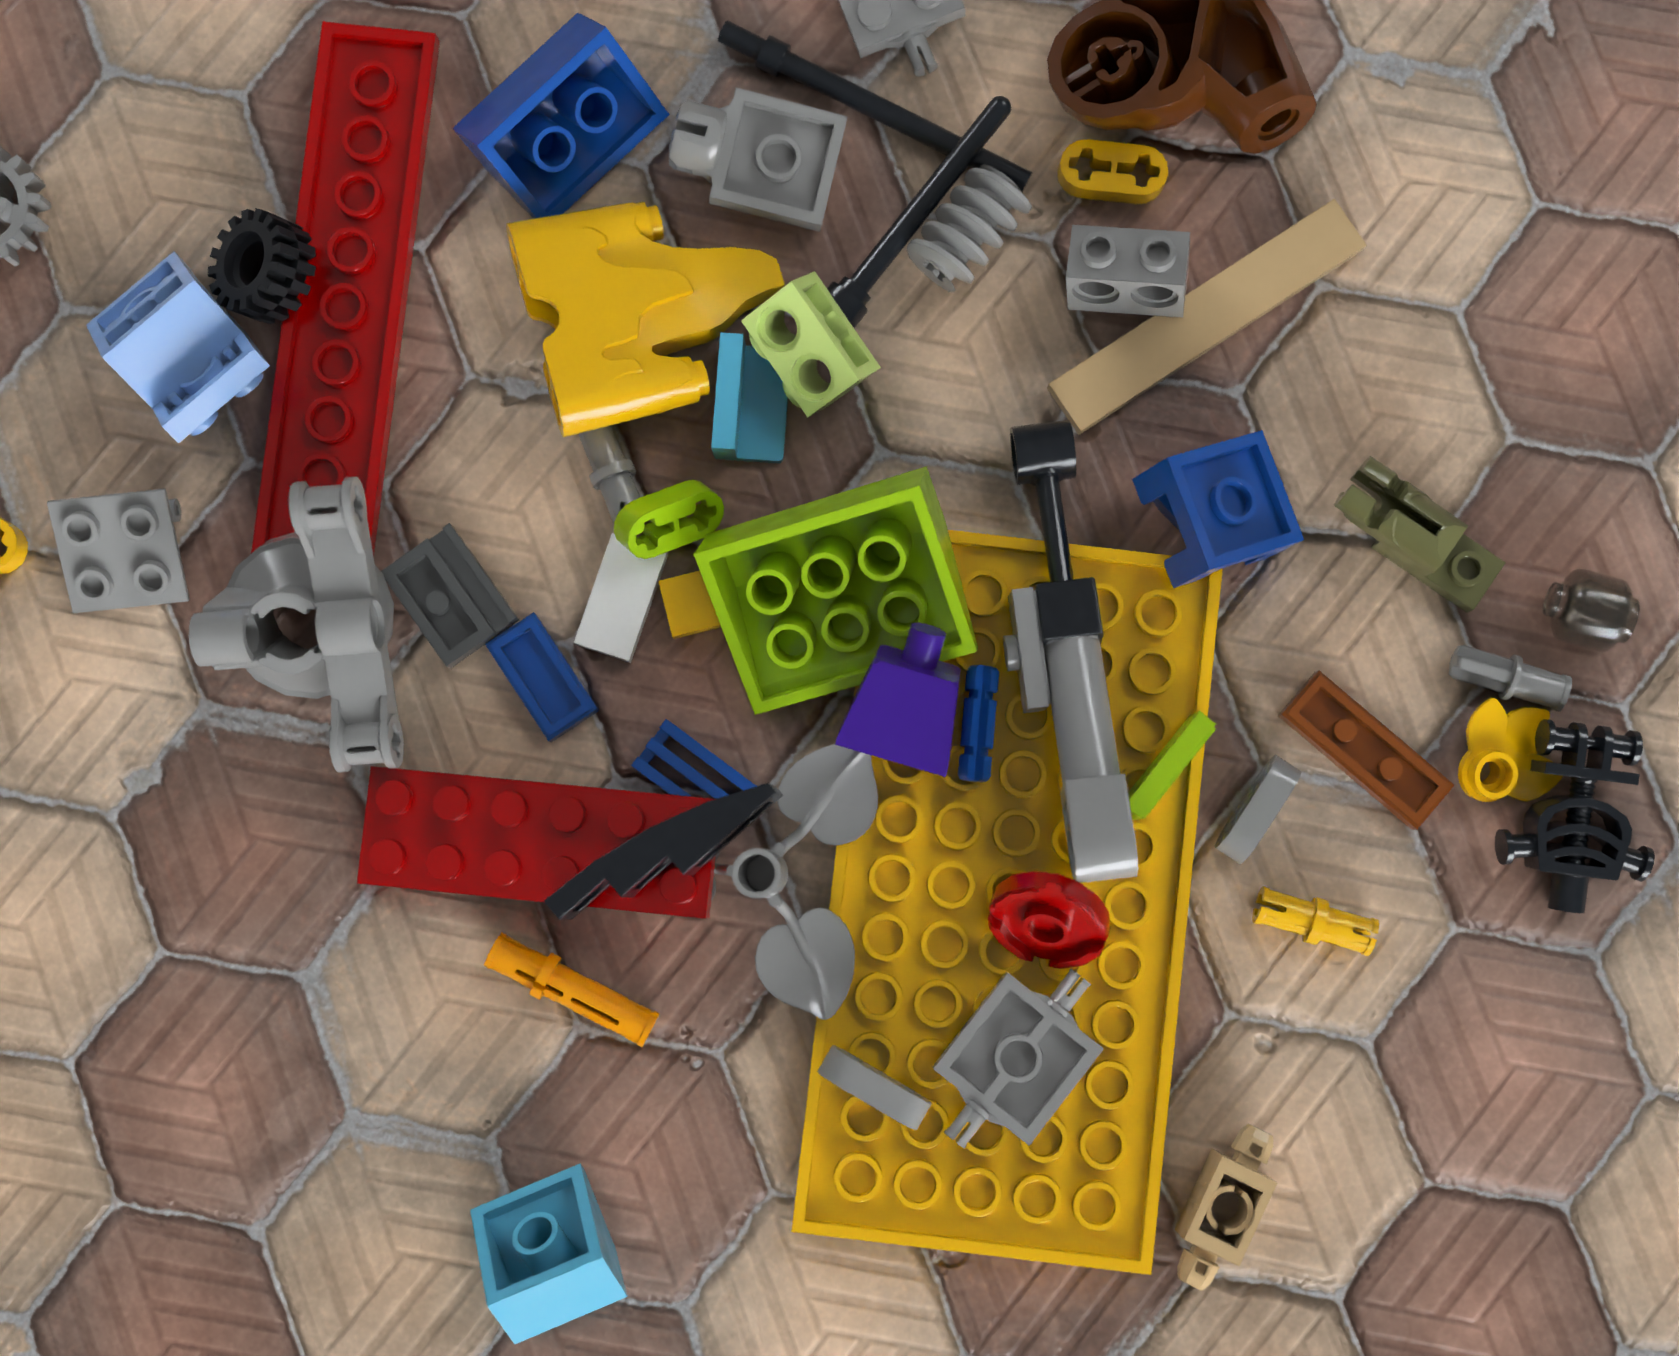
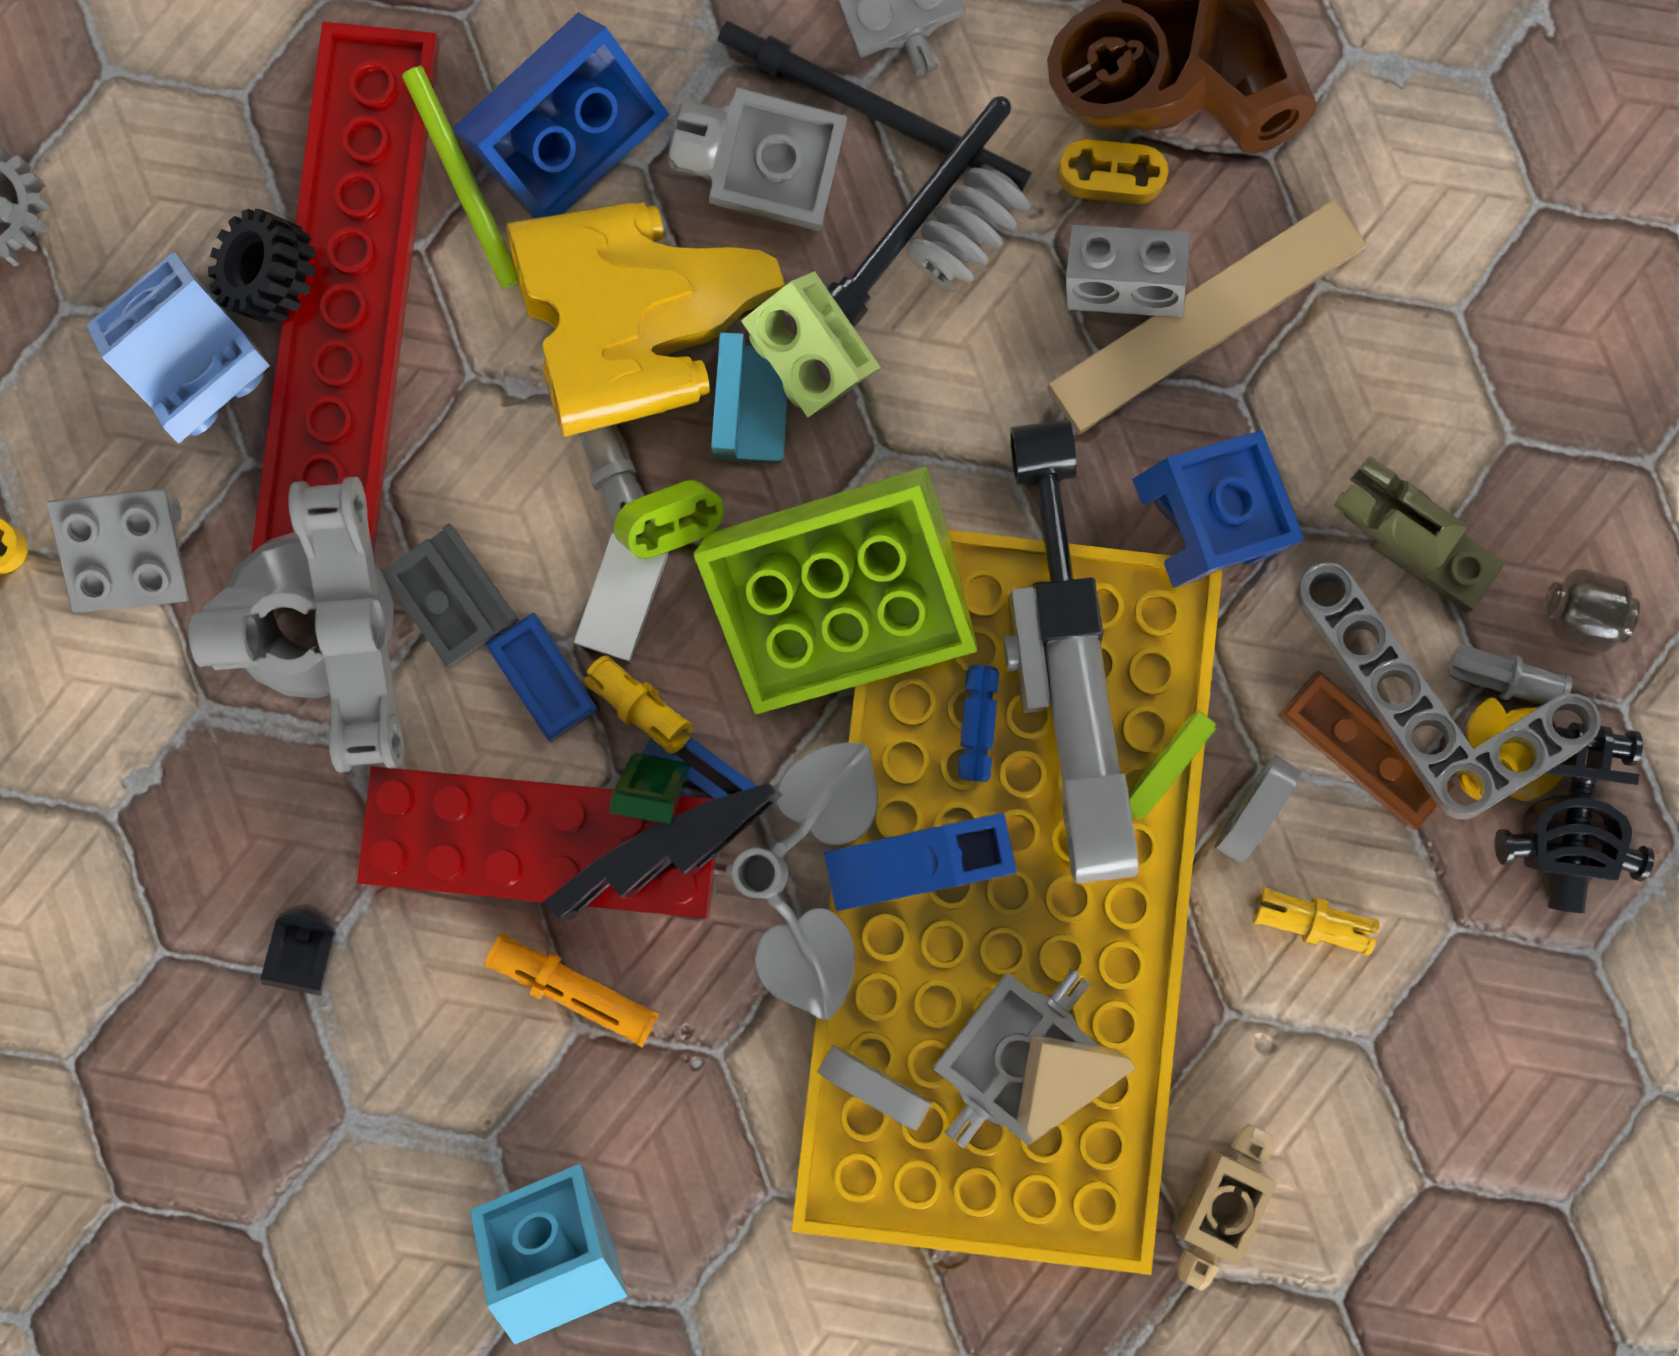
yellow tile [658,570,721,639] -> none
dark purple torso [835,623,961,777] -> none
red tile [988,871,1111,969] -> none
none -> black plate [260,904,336,996]
none -> lime bar [402,66,518,289]
none -> yellow pin [584,656,694,754]
none -> dark green tile [609,753,690,824]
none -> blue slope [824,813,1017,911]
none -> tan slope [1017,1035,1136,1141]
none -> light grey beam [1300,562,1601,819]

